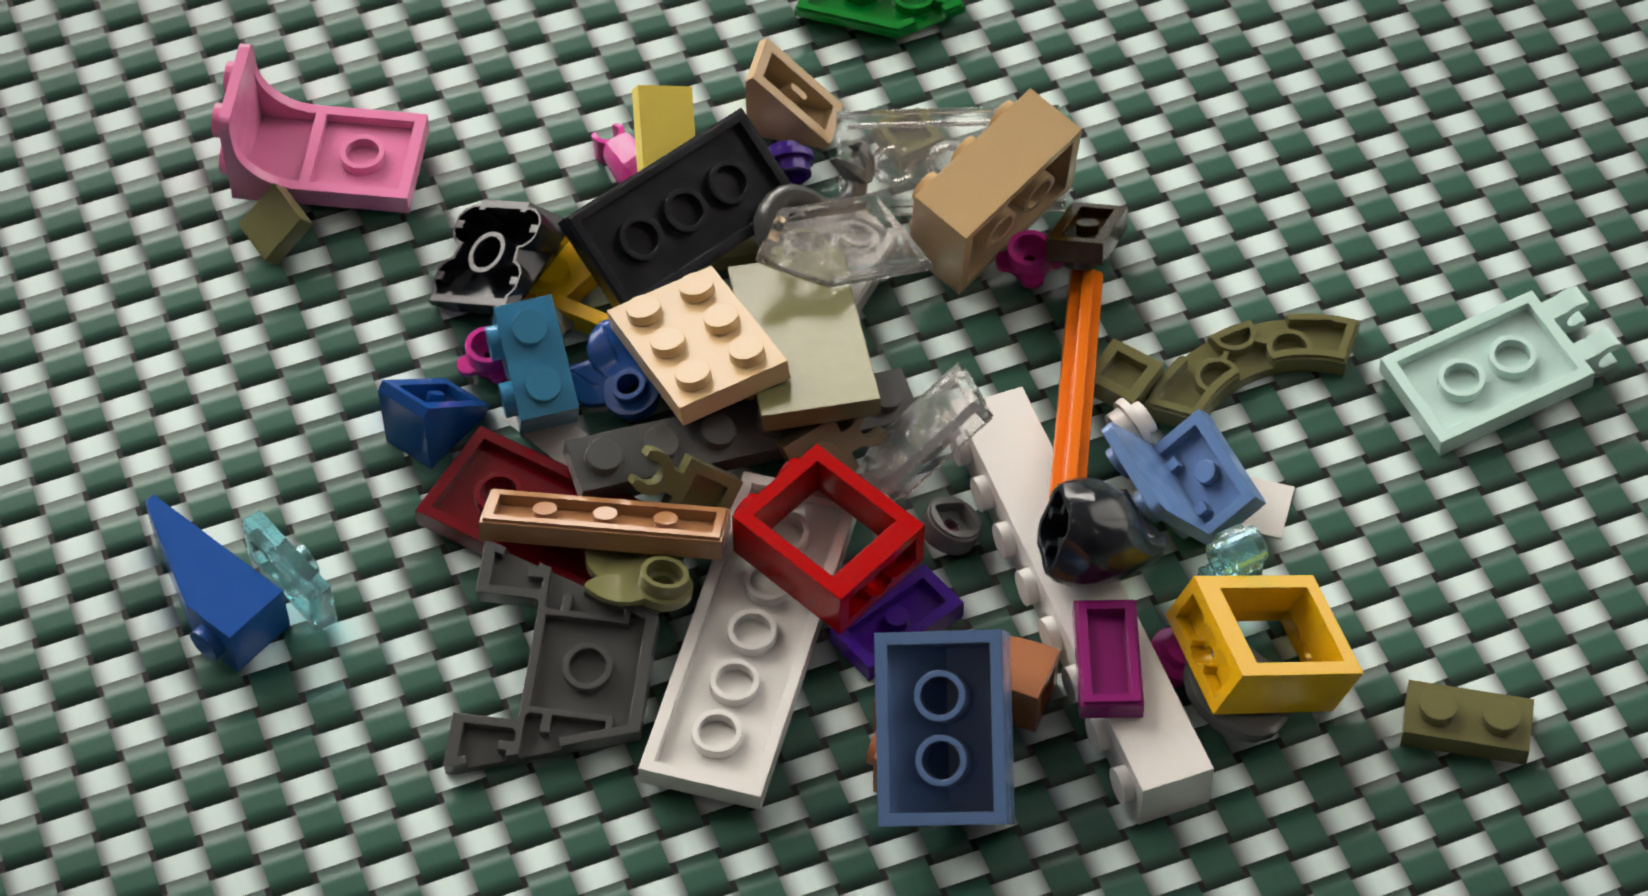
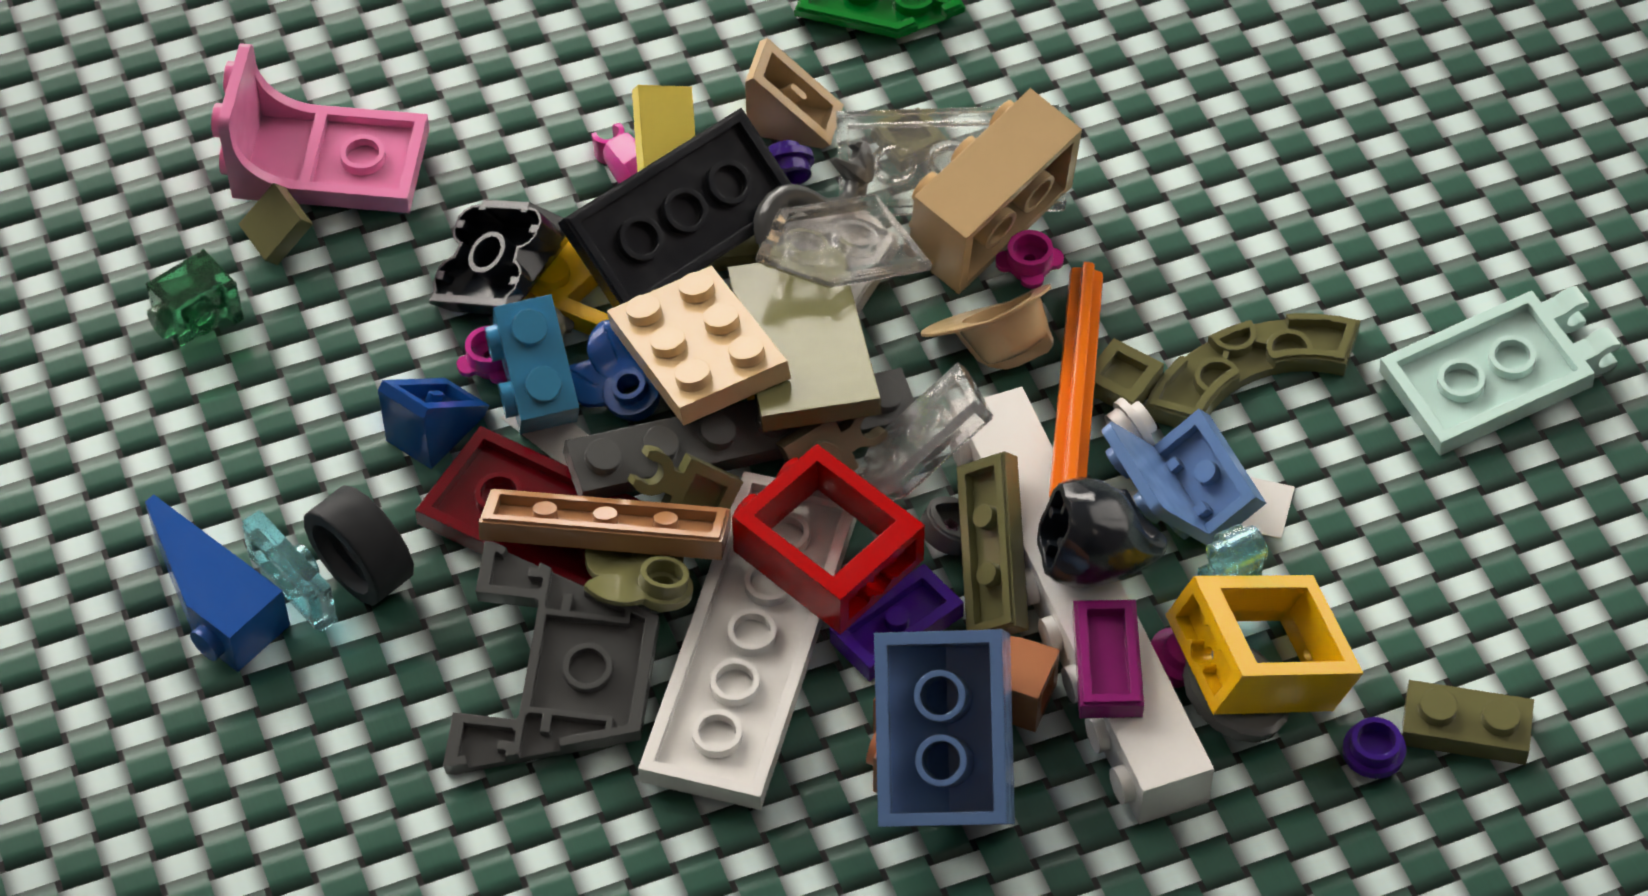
dark brown plate [1046,202,1128,270] -> none
none -> clear green brick [146,249,244,347]
none -> black tyre [304,485,414,606]
none -> tan piece [921,284,1053,370]
none -> olive tile [956,451,1029,635]
none -> dark purple plate [1342,717,1406,779]

